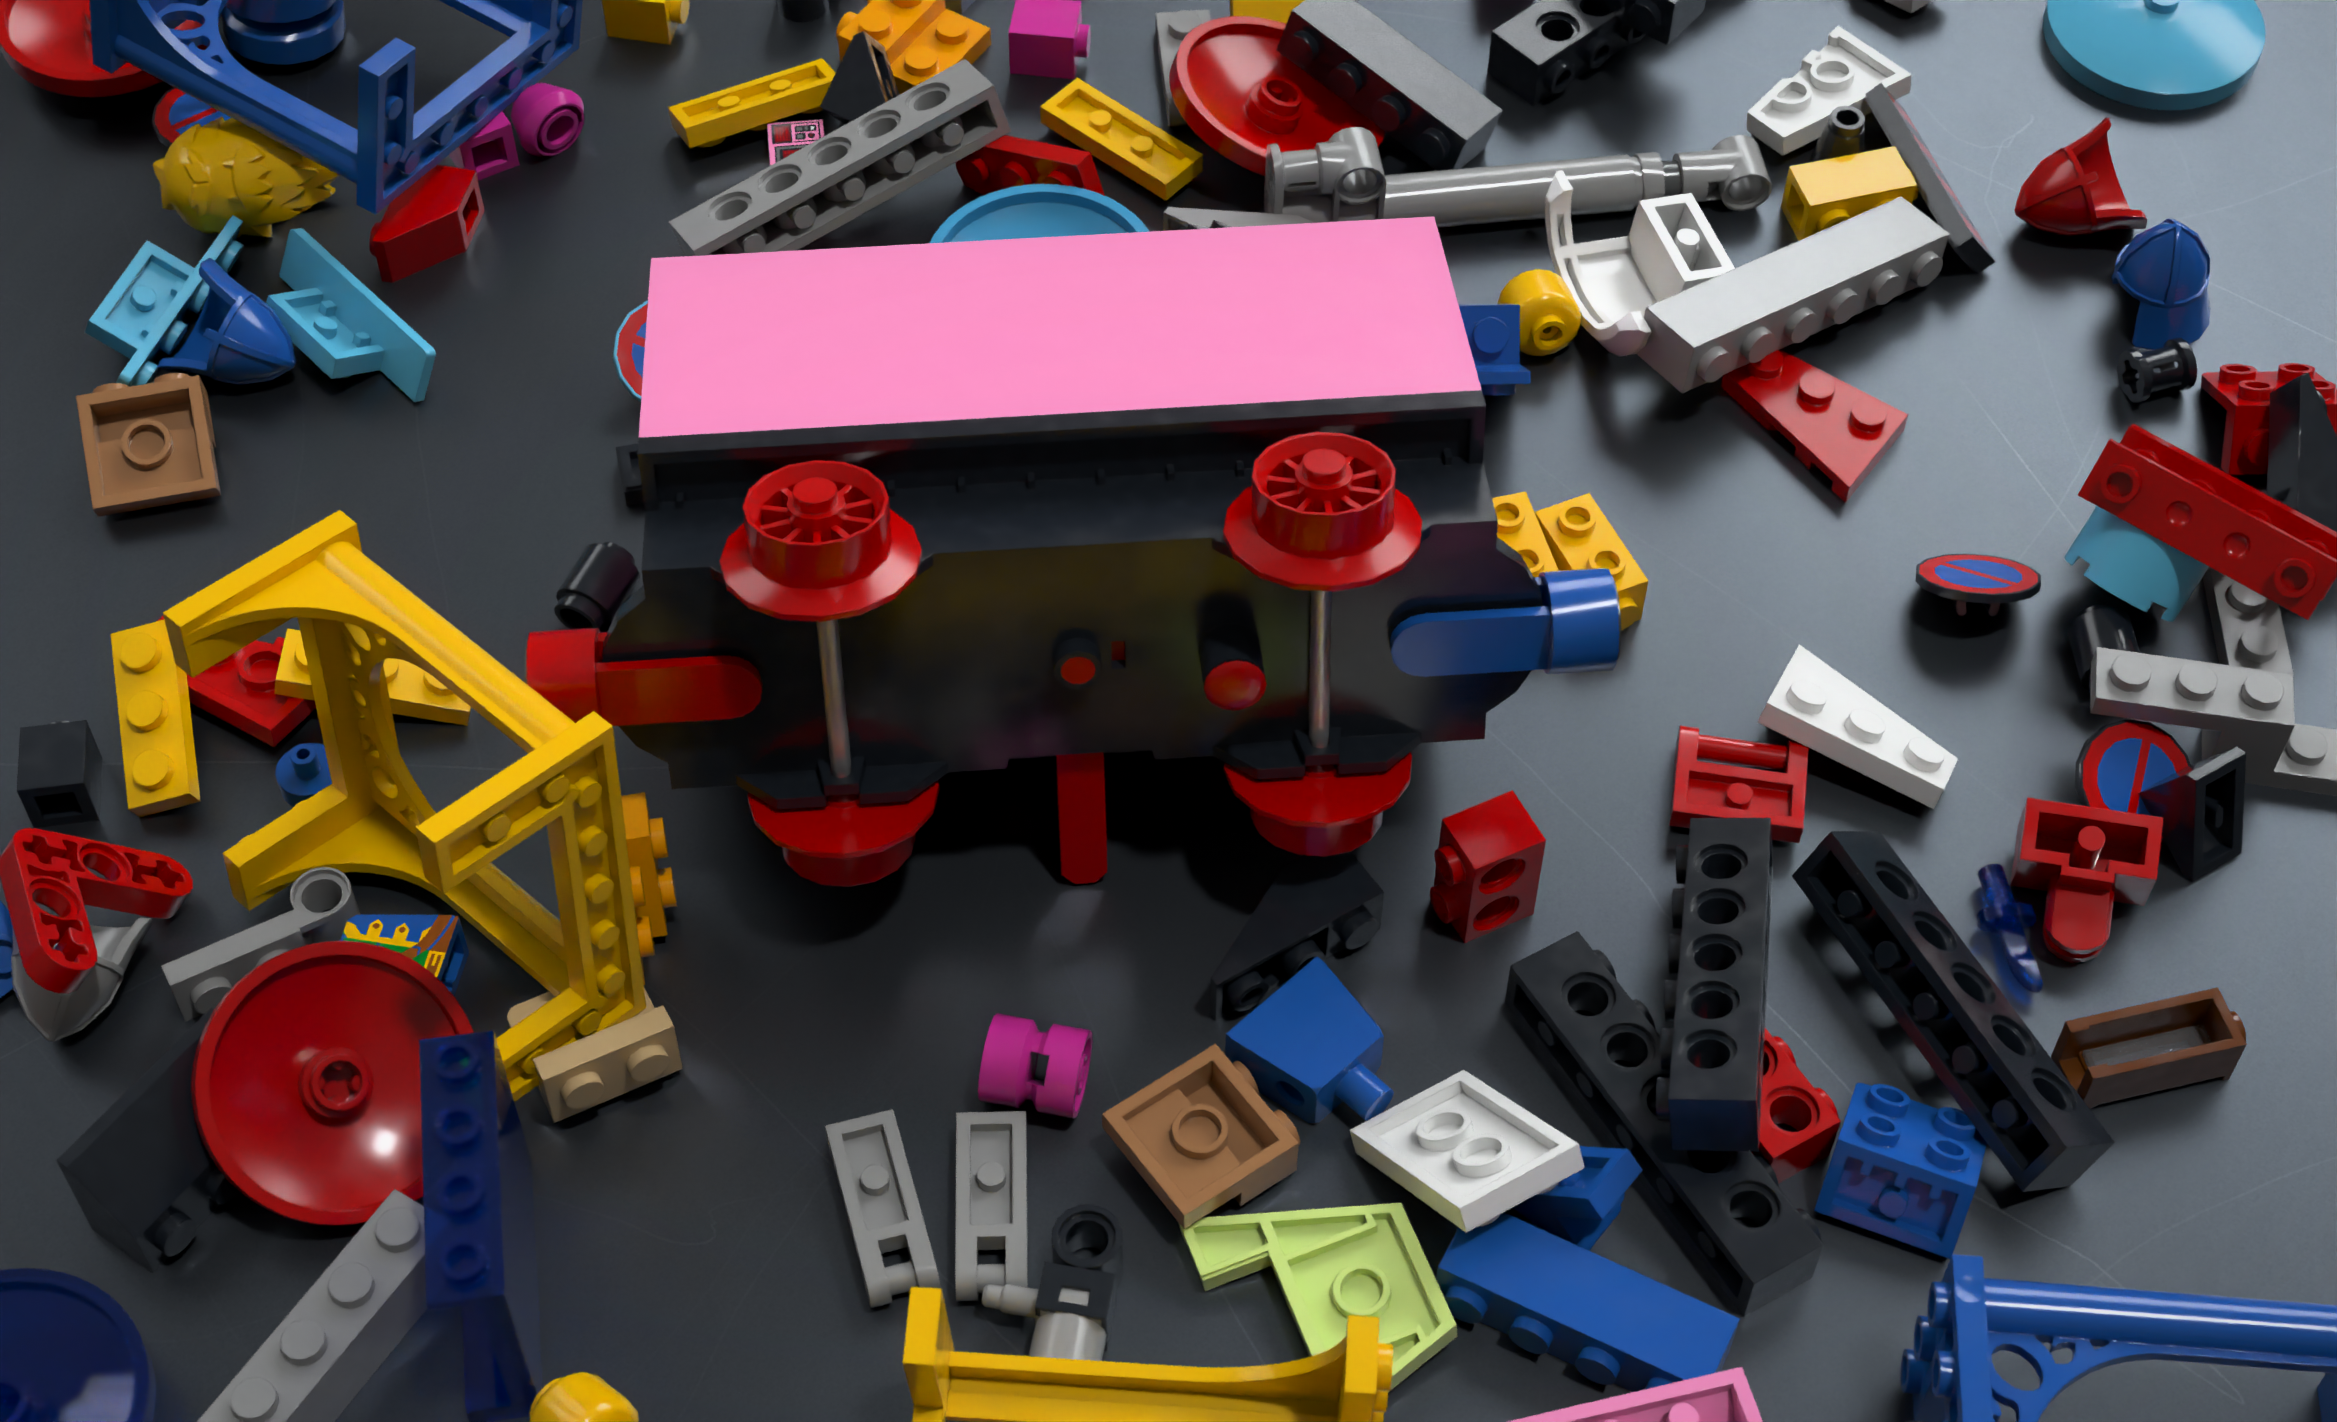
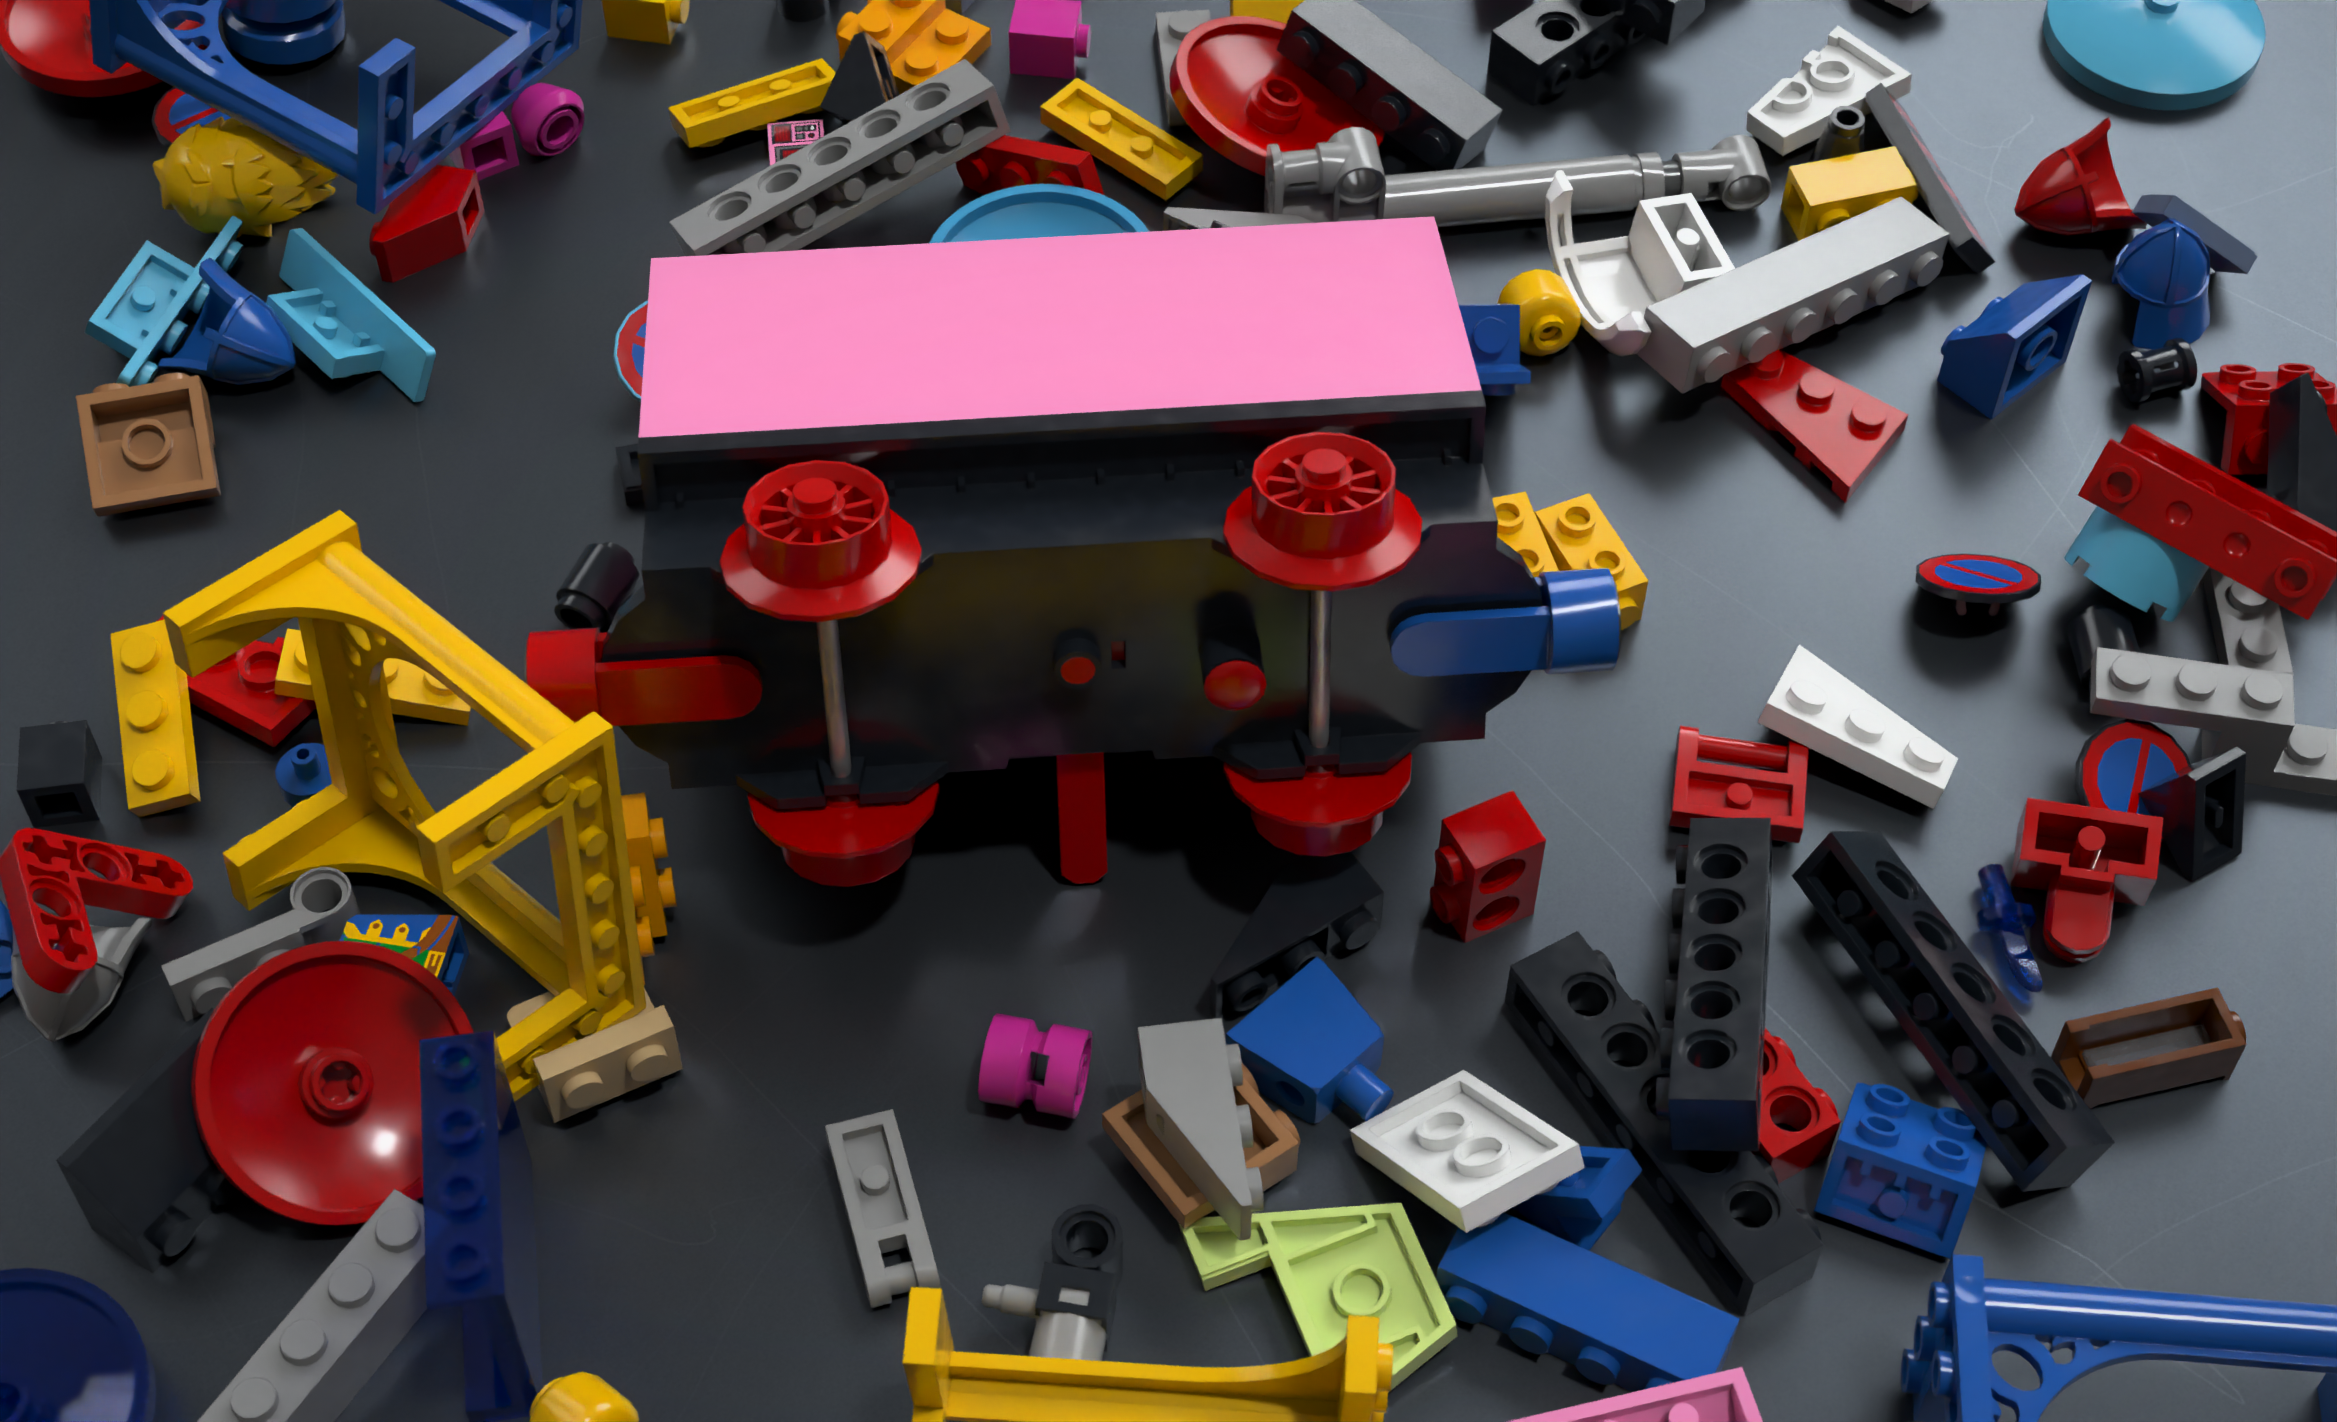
light grey plate [955,1111,1028,1301] -> none
none -> light grey slope [1138,1018,1264,1240]
none -> blue slope [1937,274,2092,420]
none -> sand blue tile [2132,194,2258,274]

